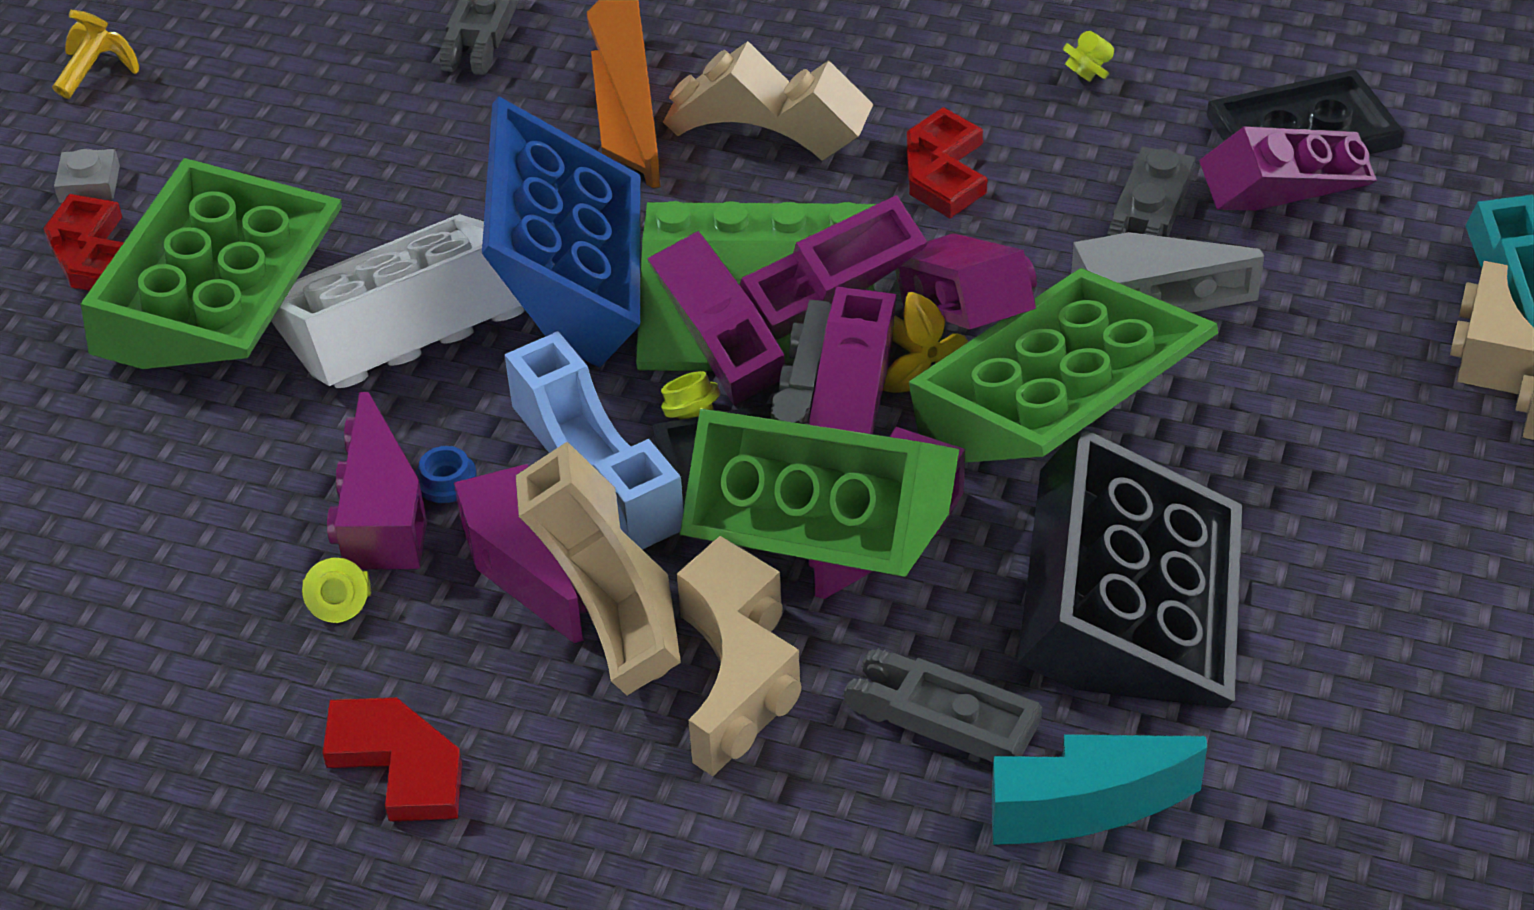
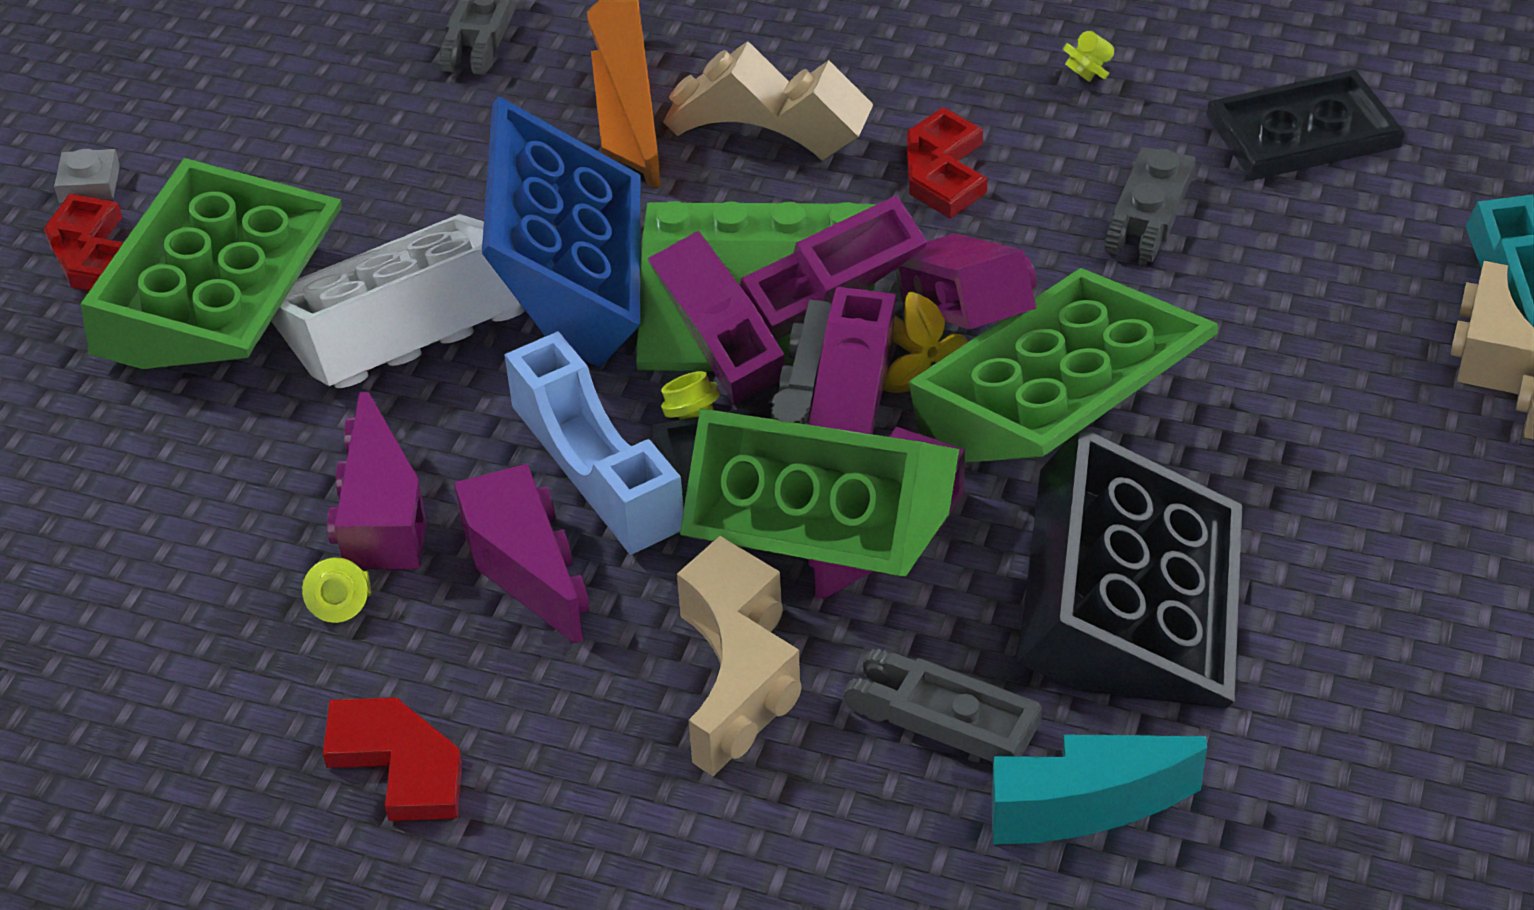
yellow plant [52,9,139,99] -> none
blue plate [415,446,477,503] -> none
tan arch [516,442,681,696] -> none
light grey slope [1071,232,1264,312] -> none
magenta slope [1199,126,1377,211] -> none

